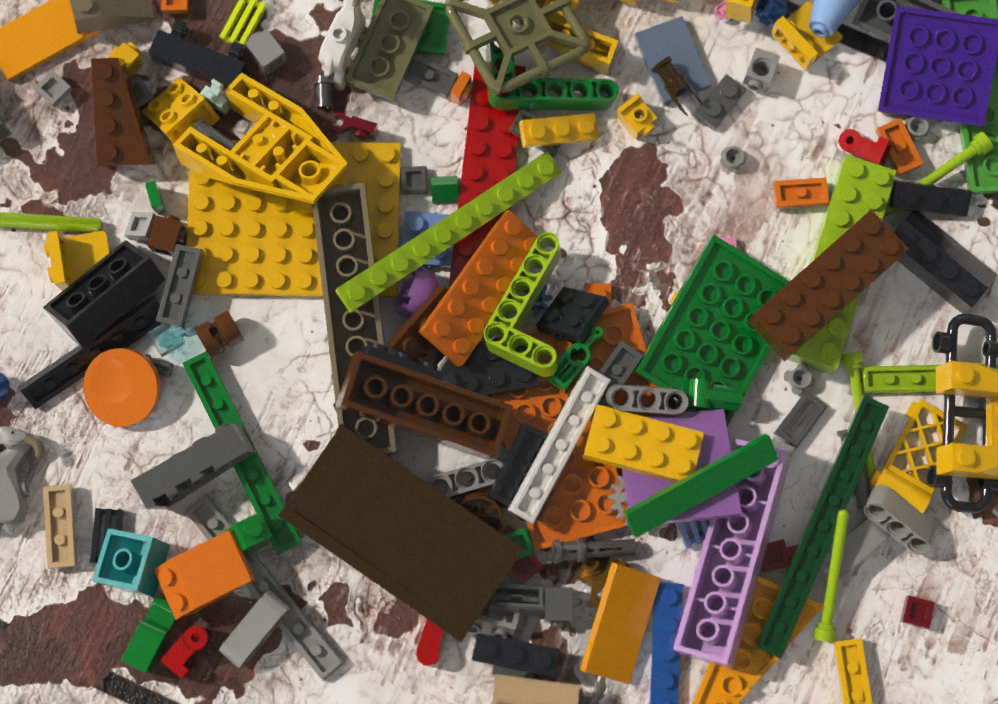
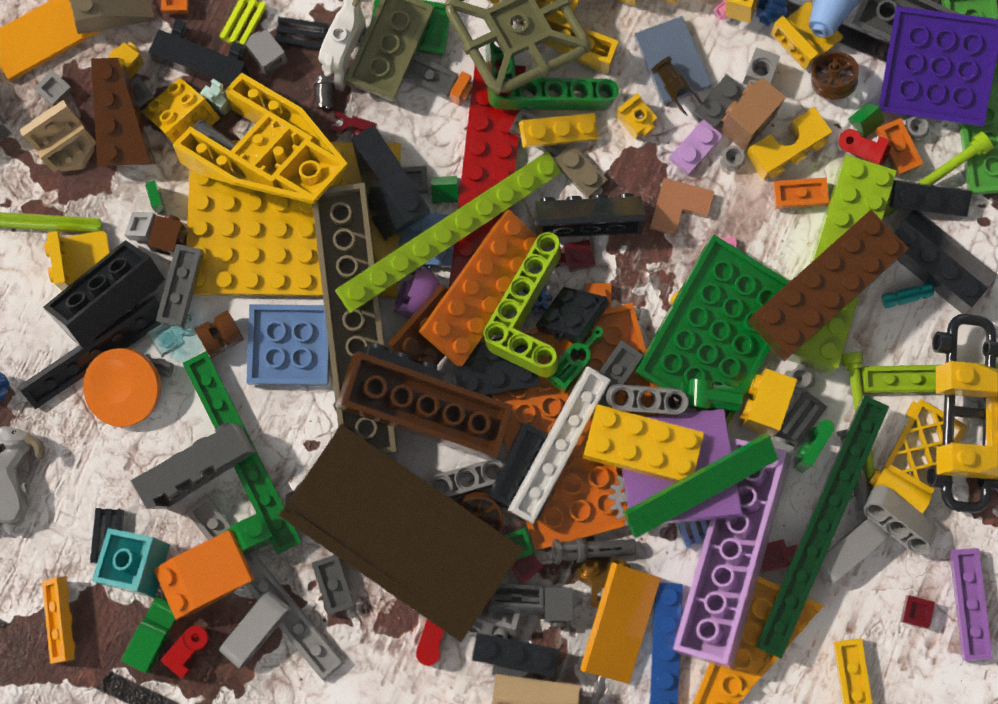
tan plate [43,484,77,569] -> none
lime piece [813,509,849,642] -> none
none -> tan piece [20,100,96,173]
none -> light orange plate [42,577,75,664]
none -> medium blue plate [246,304,329,386]
none -> black tile [274,17,330,50]
none -> dark grey plate [311,555,355,616]
none -> black wedge [351,125,430,242]
none -> black slope [535,193,646,238]
none -> dark tan plate [554,143,608,199]
none -> dark red plate [555,239,596,273]
none -> nougat tile [650,178,715,236]
none -> lavender plate [669,119,723,176]
none -> medium nougat brick [721,77,786,151]
none -> yellow brick [739,368,797,438]
none -> yellow arch [746,107,832,180]
none -> green plate [793,420,834,473]
none -> reddish brown wheel [811,51,859,100]
none -> green slope [848,102,885,138]
none -> teal axle [881,282,934,308]
none -> medium lavender plate [949,548,993,661]

